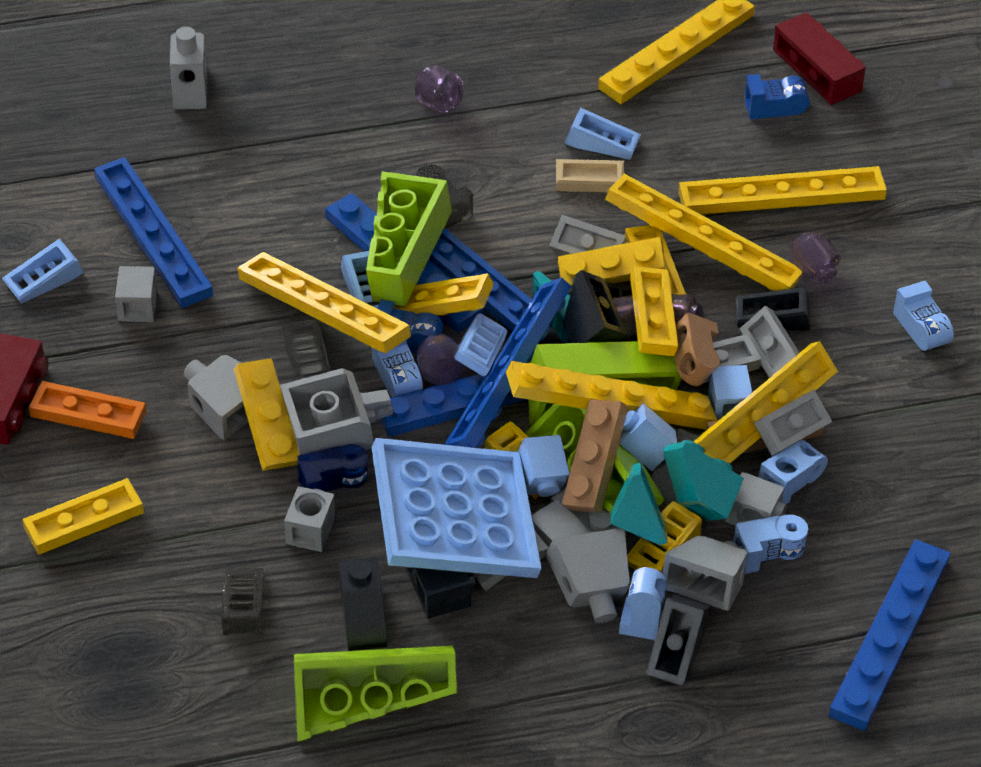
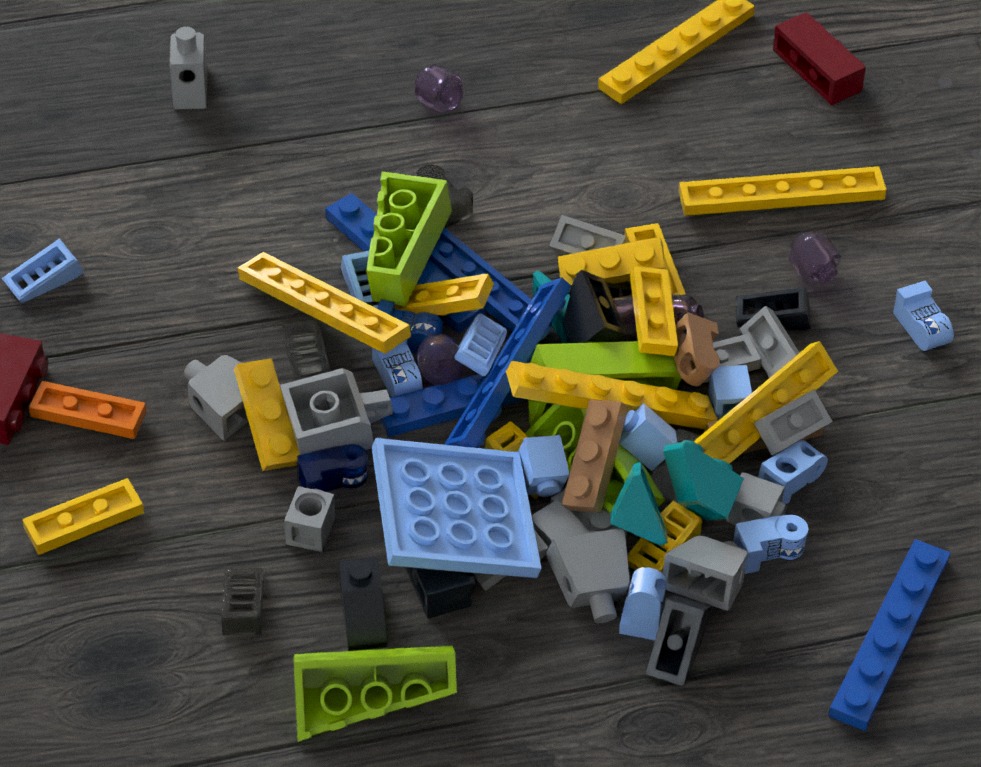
blue plate [94,157,213,308] -> none
light grey brick [115,266,157,322] -> none
tan tile [556,159,624,192] -> none
light blue slope [564,108,641,160] -> none
yellow plate [605,174,804,291] -> none
blue leg [744,74,810,120] -> none

